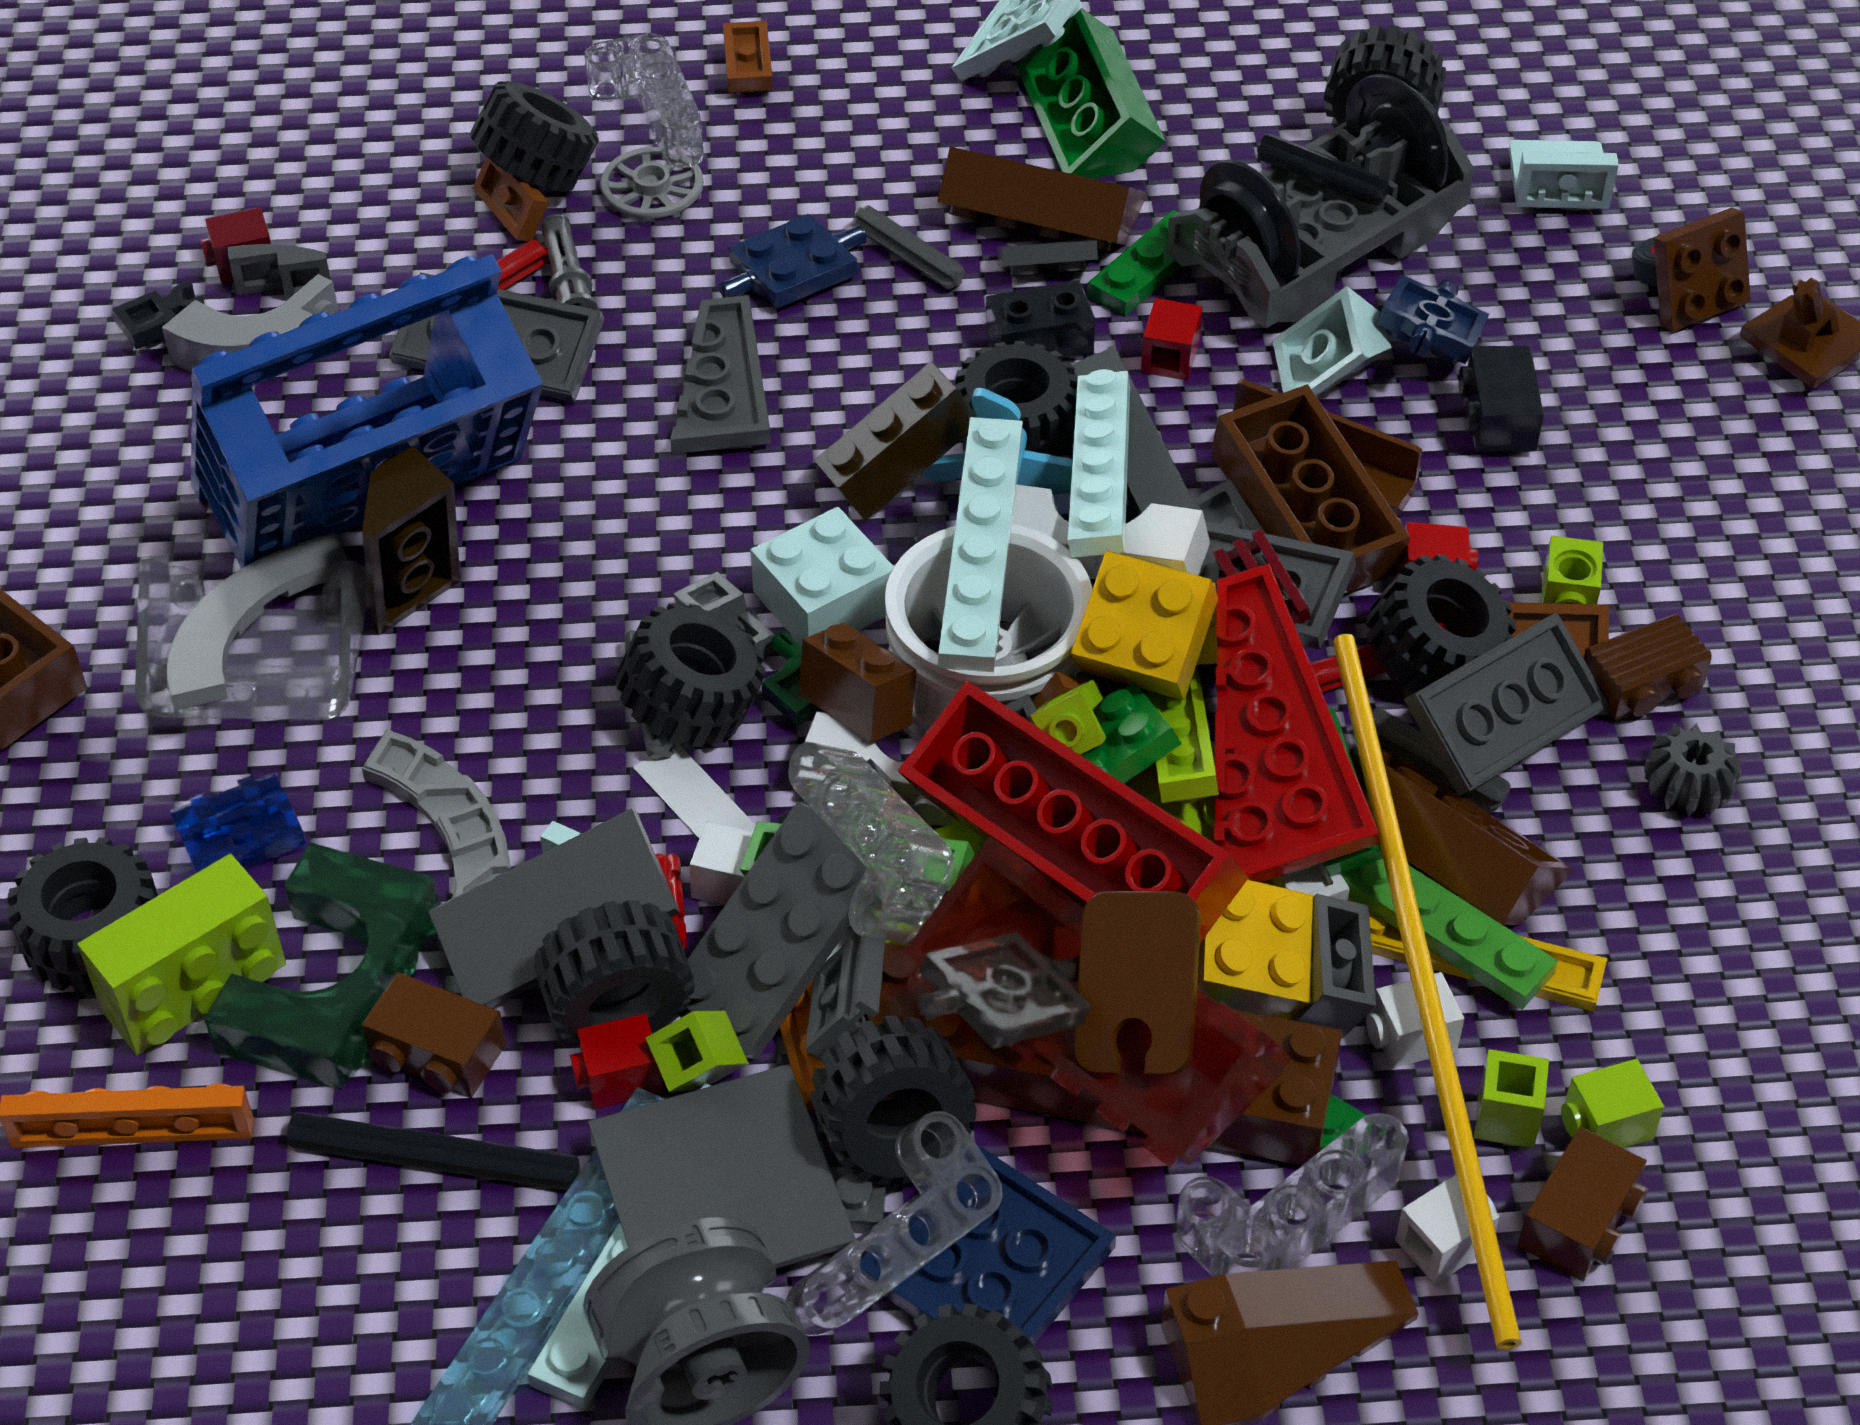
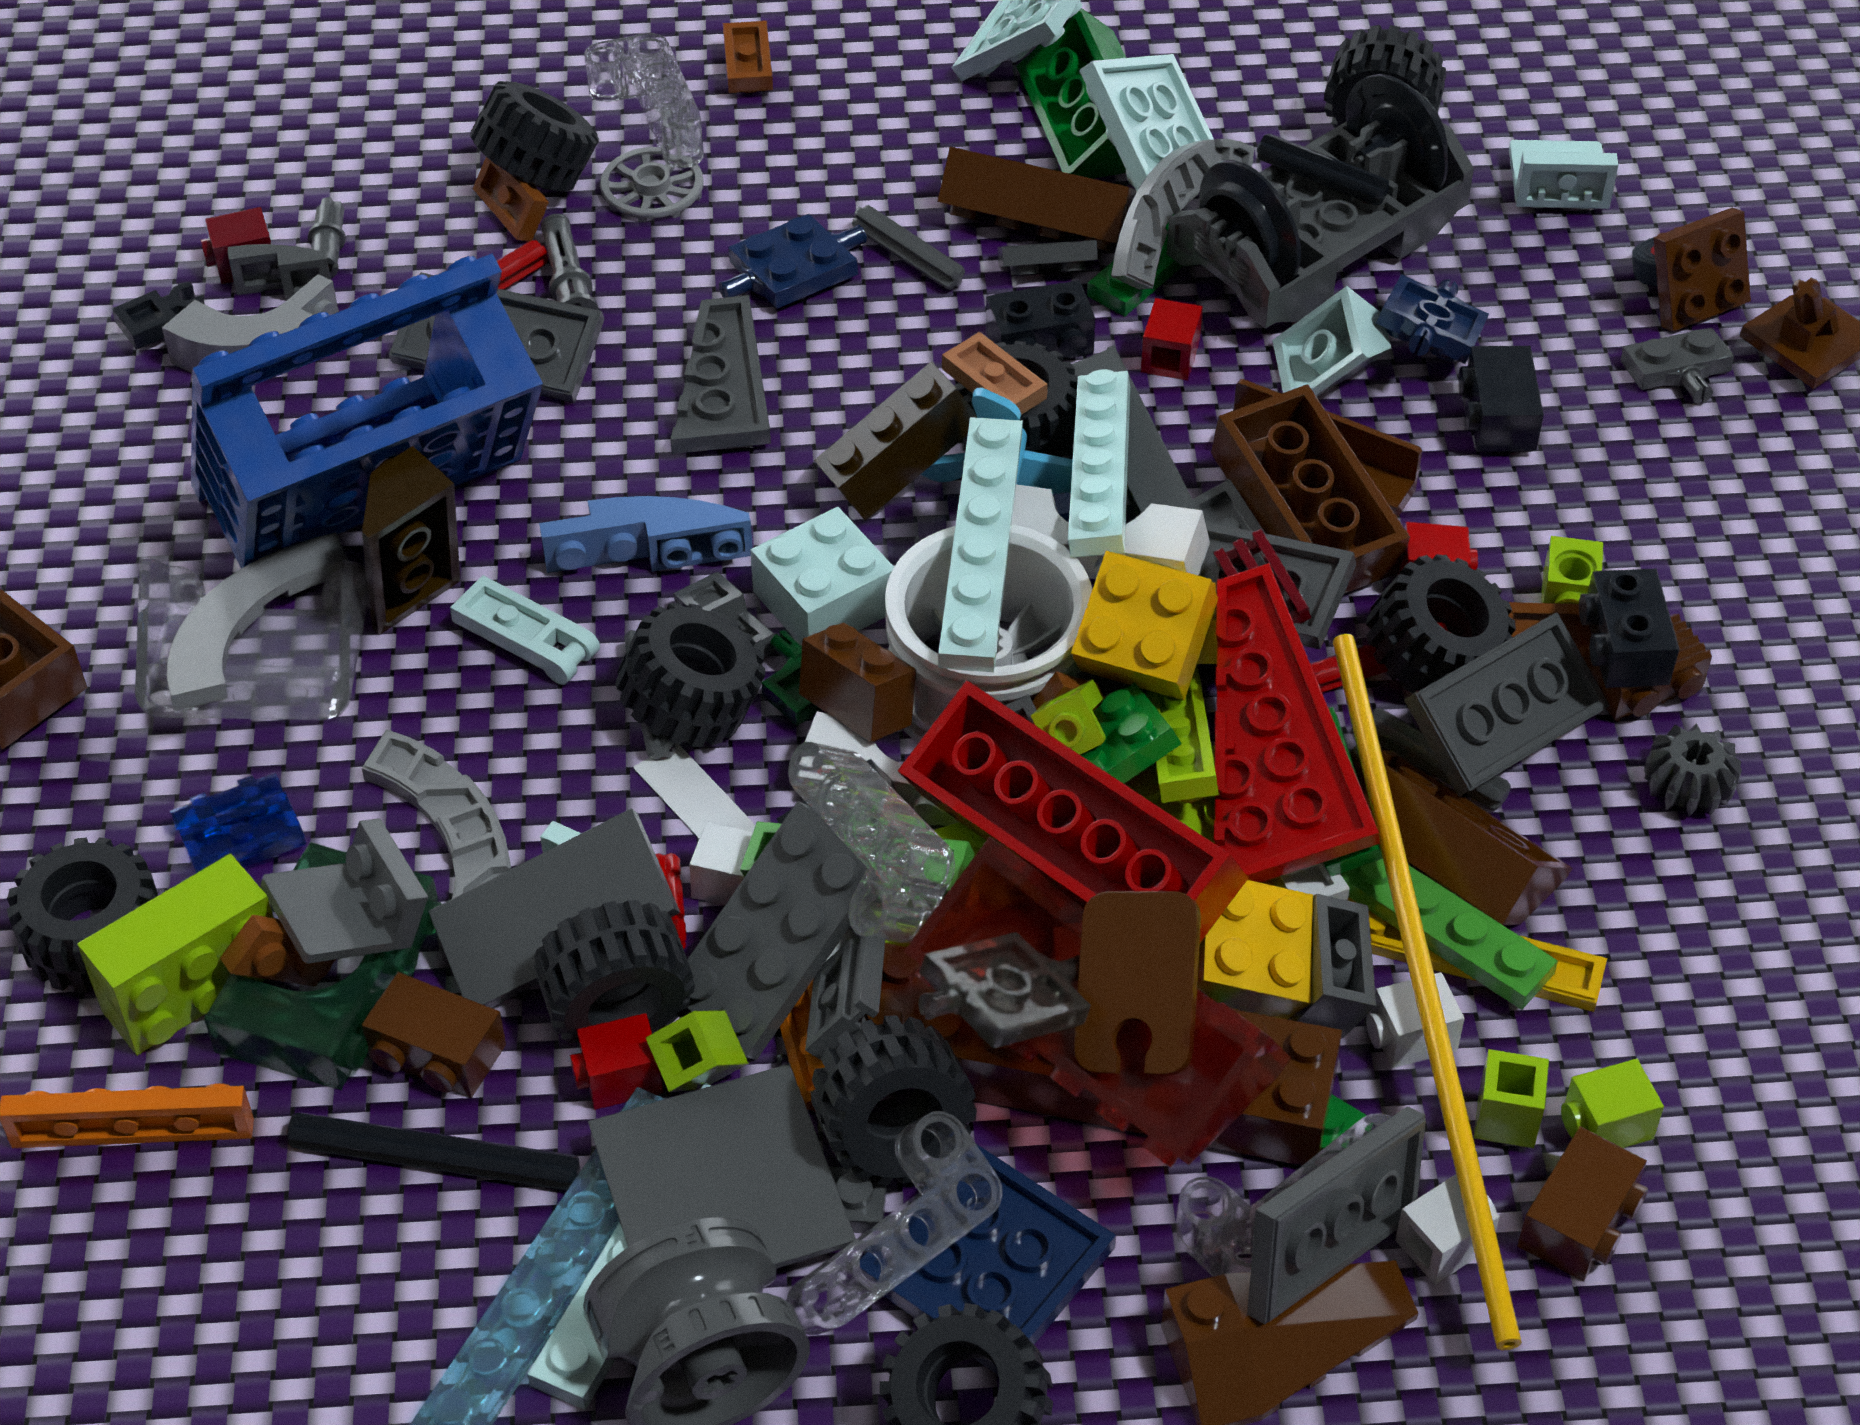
none -> dark orange plate [220,914,336,987]
none -> dark grey bracket [260,818,428,963]
none -> dark grey axle [308,197,346,278]
none -> light aqua plate [450,575,600,685]
none -> medium blue slope [539,496,752,573]
none -> nougat plate [942,332,1047,415]
none -> light aqua plate [1079,54,1214,191]
none -> light grey tile [1111,139,1254,290]
none -> dark grey tile [1247,1106,1426,1324]
none -> black brick [1579,568,1680,688]
none -> dark grey plate [1621,327,1734,404]

